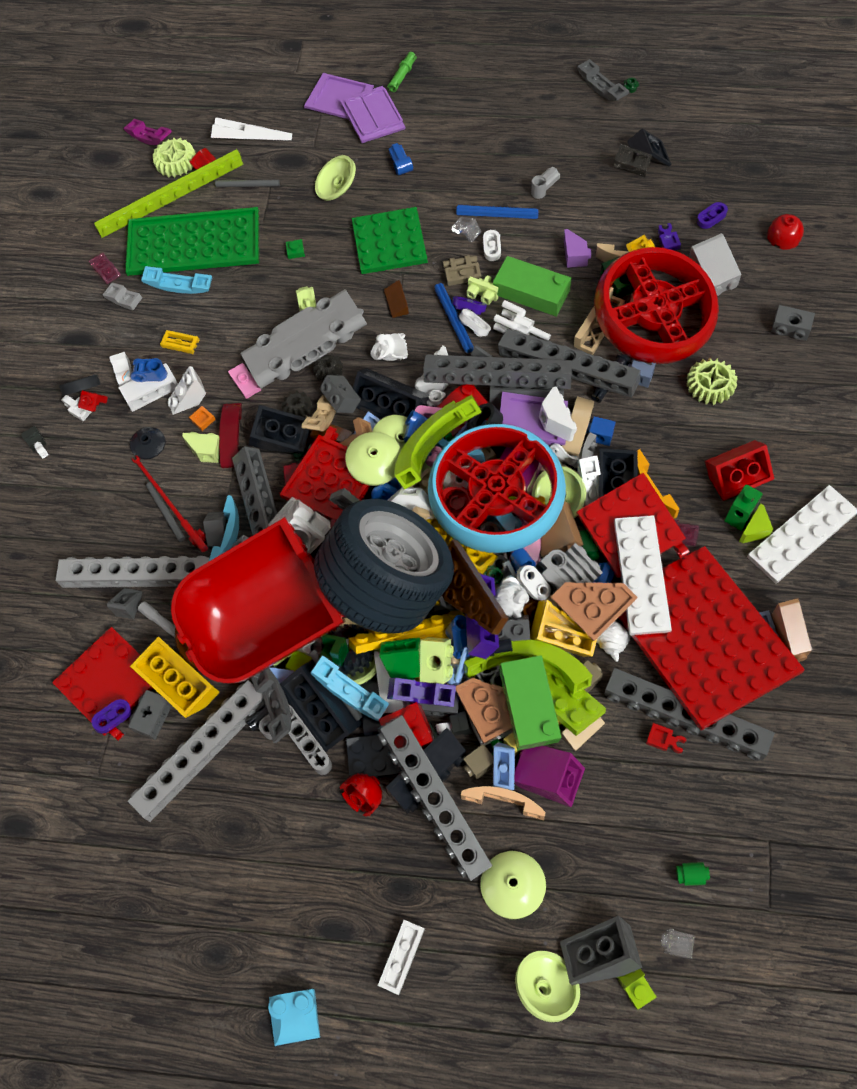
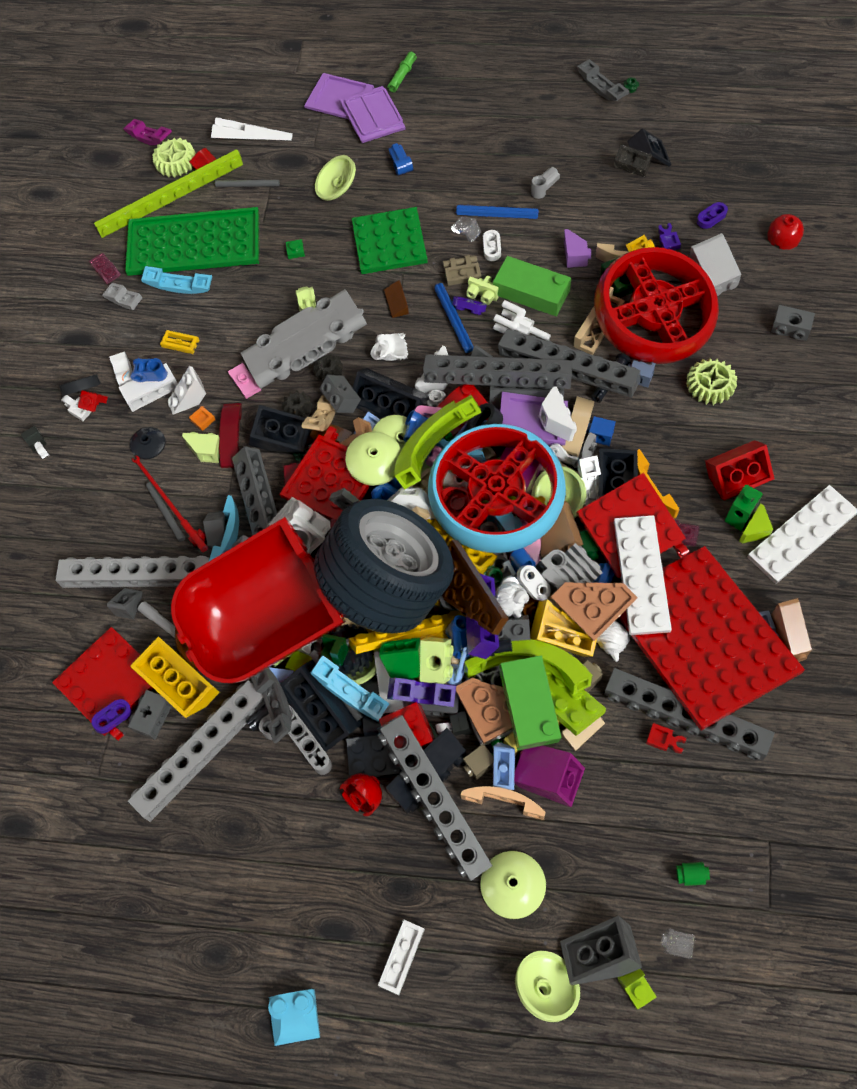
white plate [459,309,491,337] -> none

